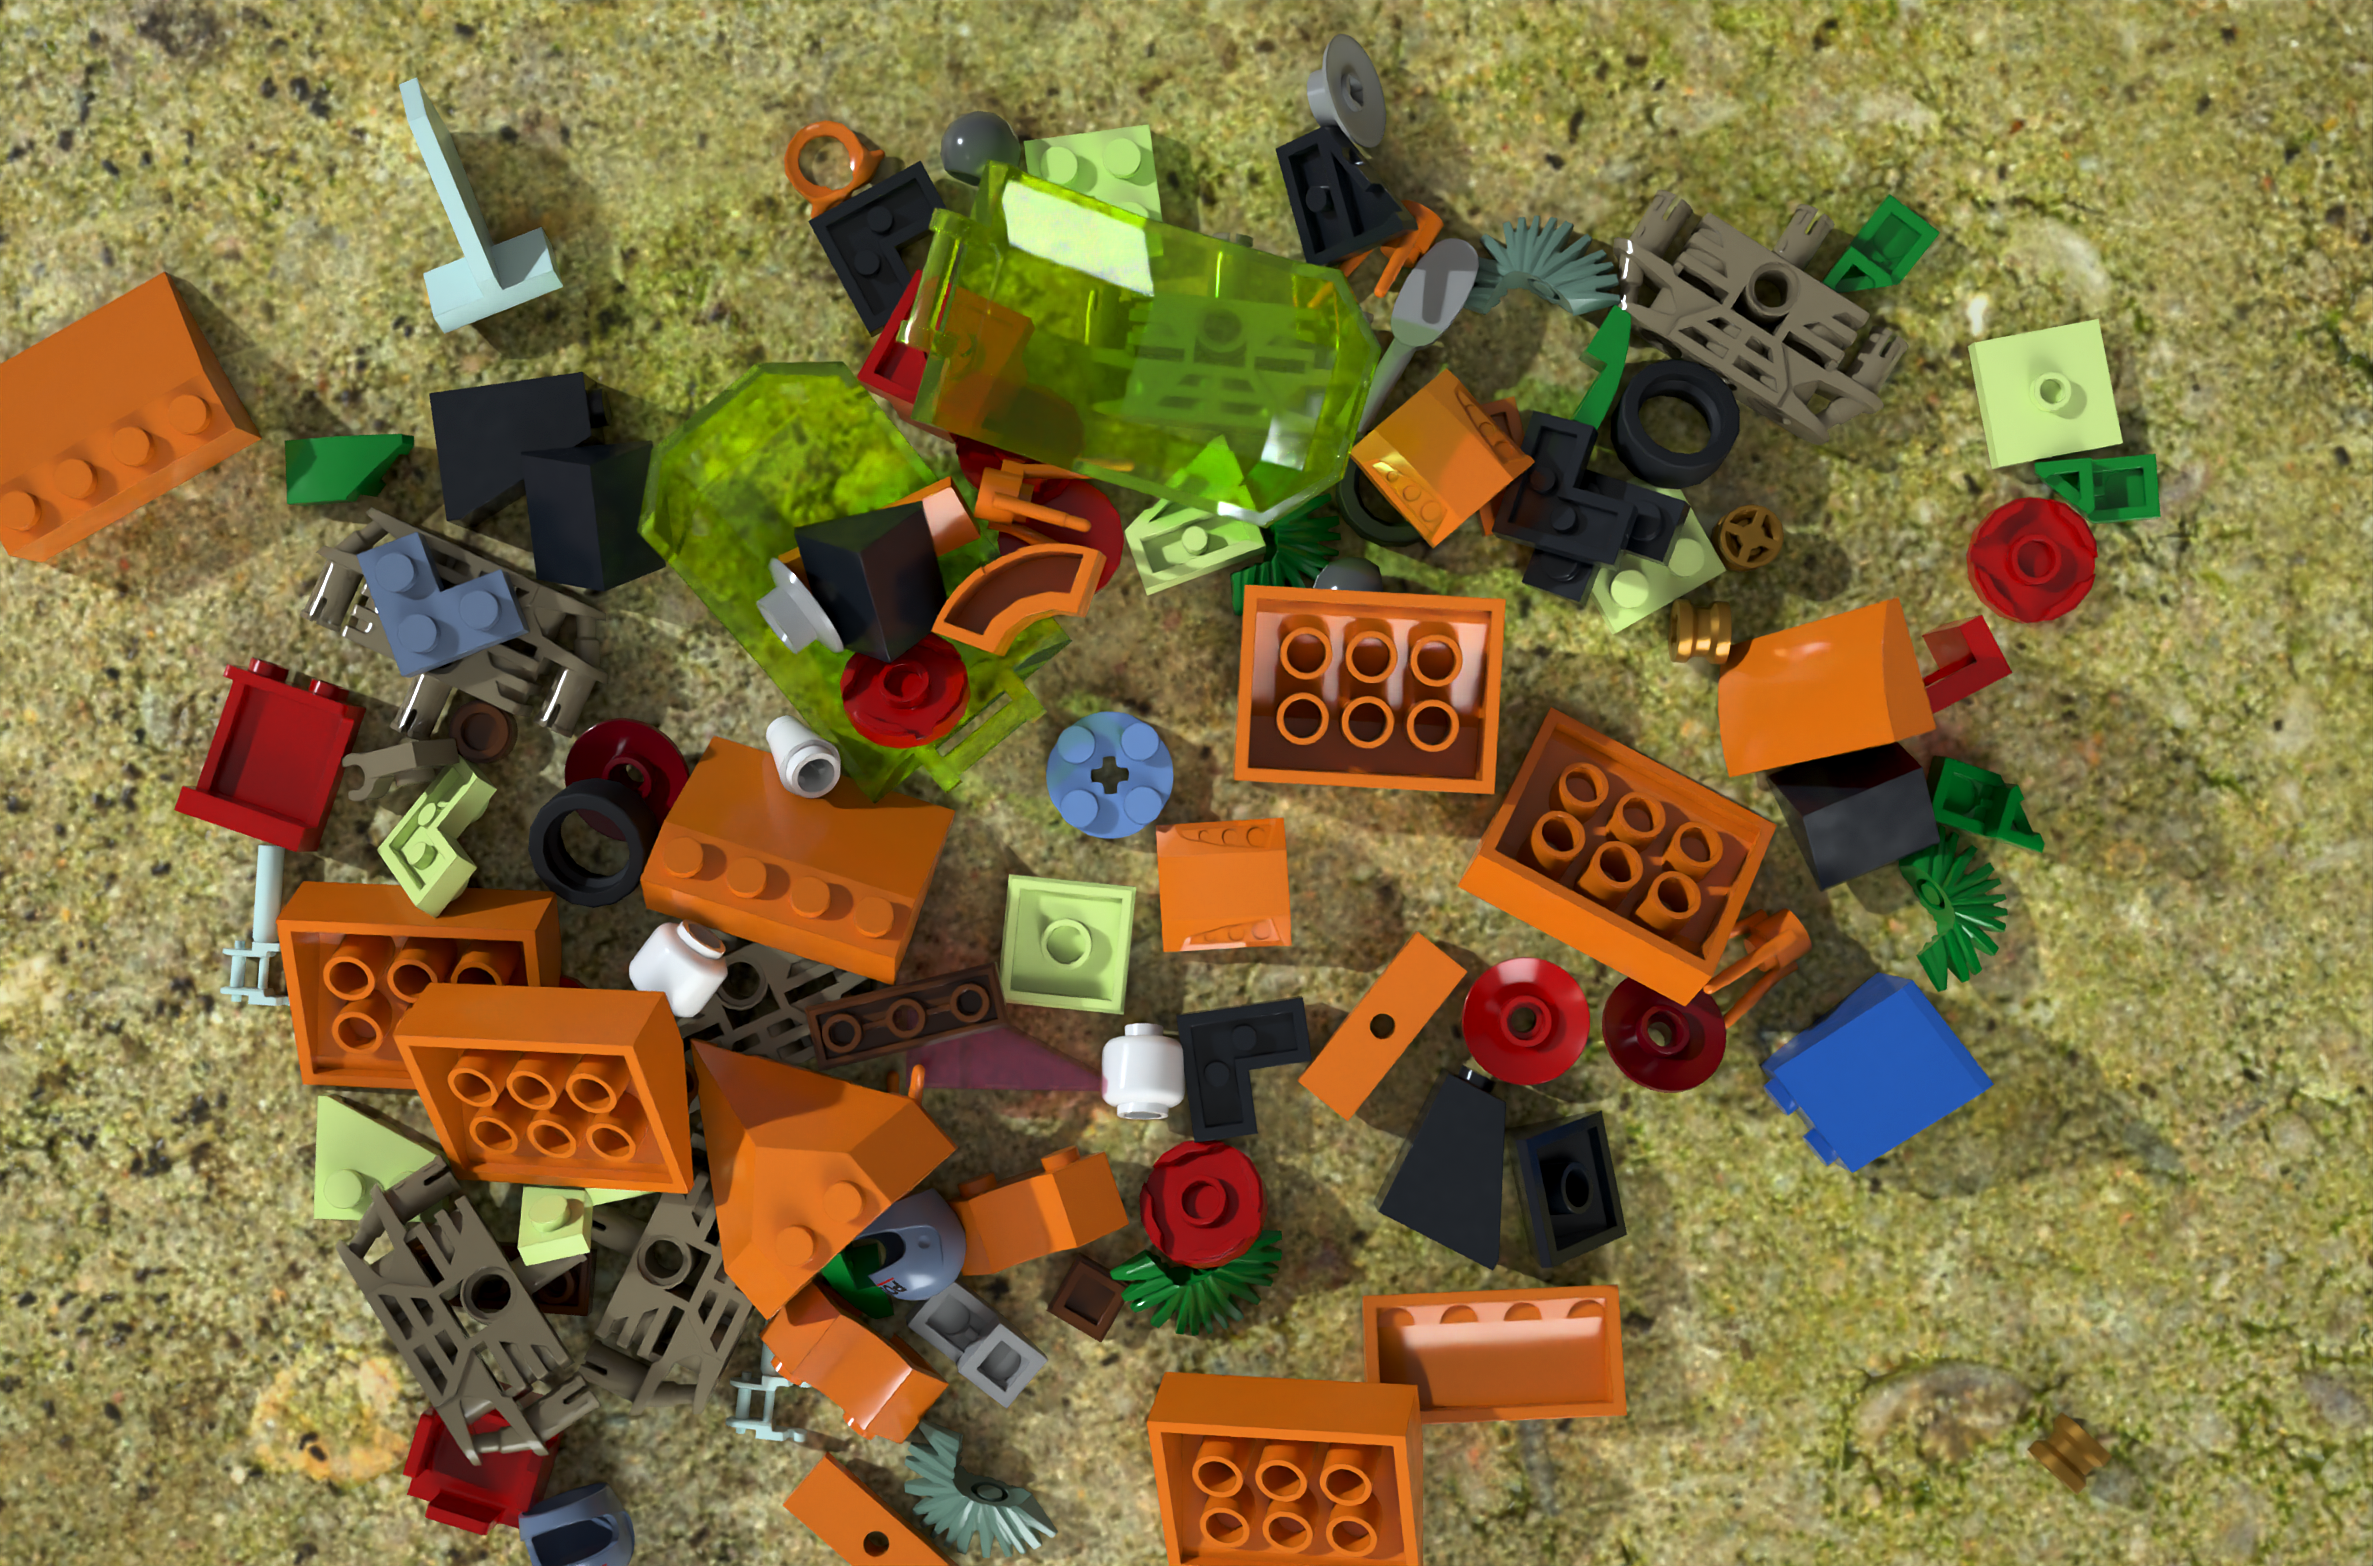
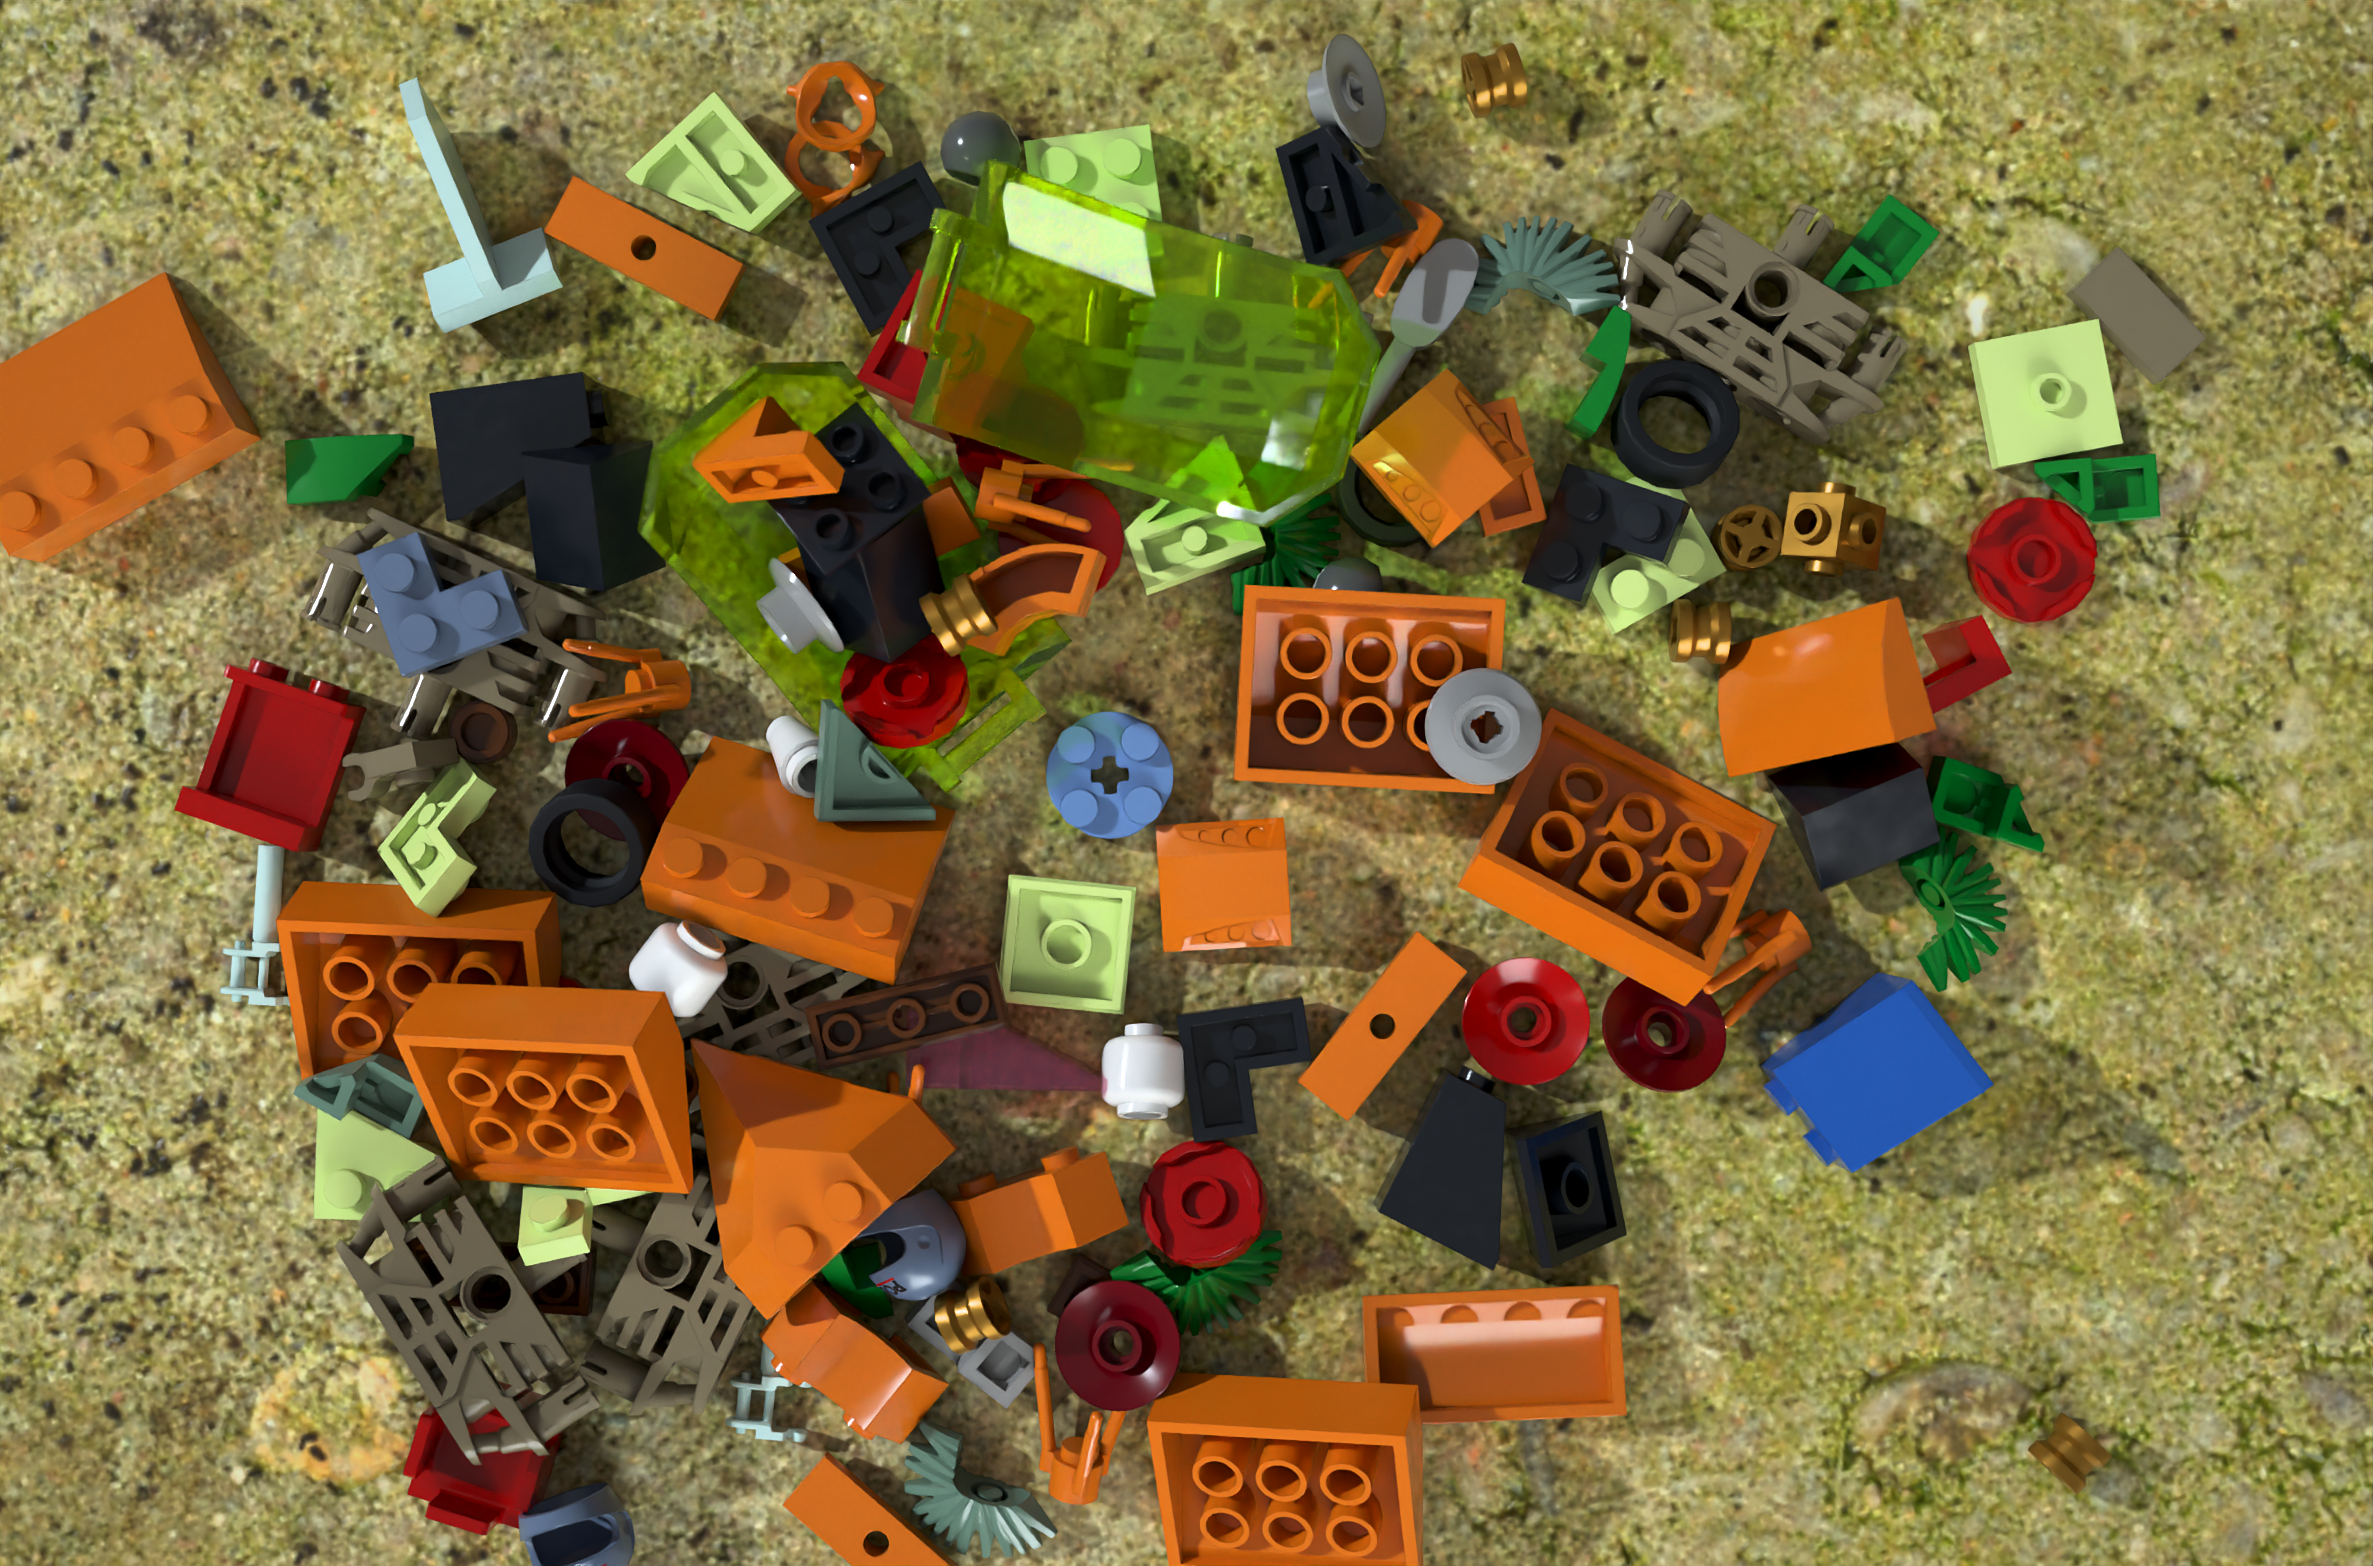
black plate [1491,410,1639,572] -> none
none -> sand green slope [293,1053,427,1139]
none -> orange tile [544,176,747,324]
none -> orange plant [548,639,691,743]
none -> yellowish green wing [625,92,803,235]
none -> orange slope [692,396,845,503]
none -> black hinge [766,401,932,578]
none -> orange piece [786,60,885,153]
none -> sand green tile [814,699,936,822]
none -> pearl gold wheel [919,573,999,657]
none -> pearl gold wheel [934,1275,1011,1355]
none -> orange plant [1033,1342,1127,1505]
none -> dark red dish [1055,1280,1182,1411]
none -> light grey piece [1425,668,1542,785]
none -> pearl gold wheel [1461,43,1528,119]
none -> pearl gold brick [1780,482,1887,578]
none -> dark tan tile [2066,246,2206,385]

